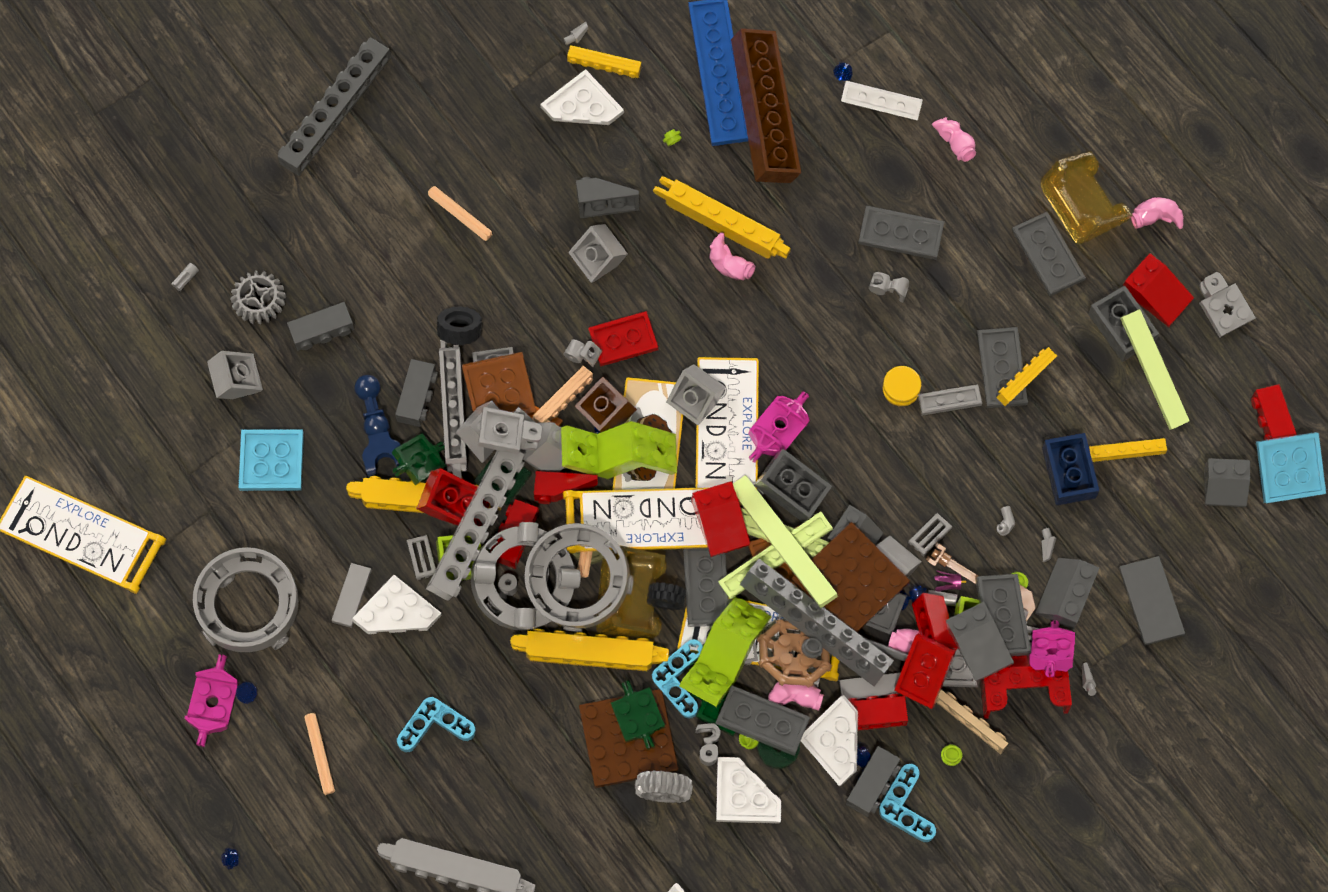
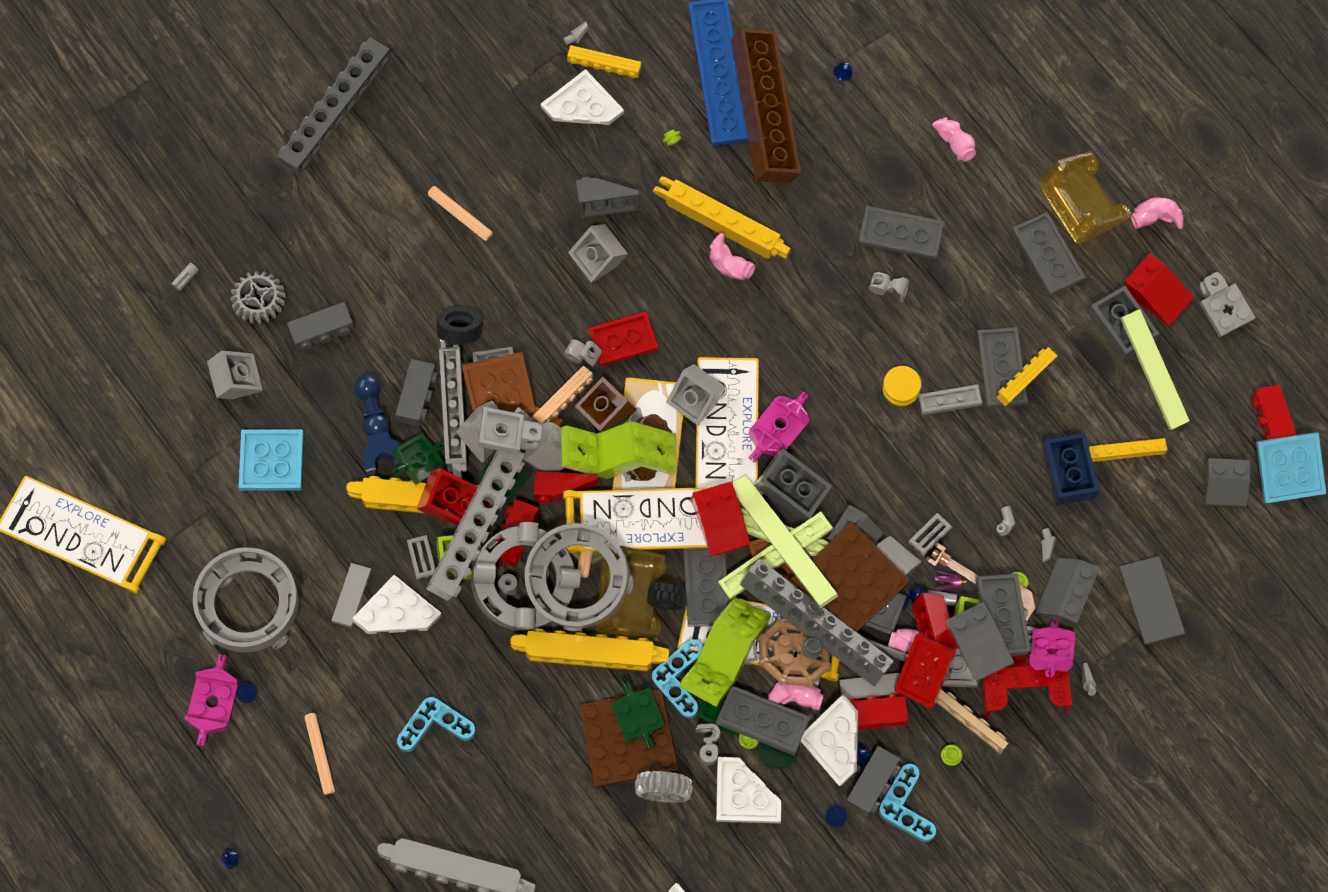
white plate [841,81,923,120] -> none
none -> clear blue plate [825,806,847,827]

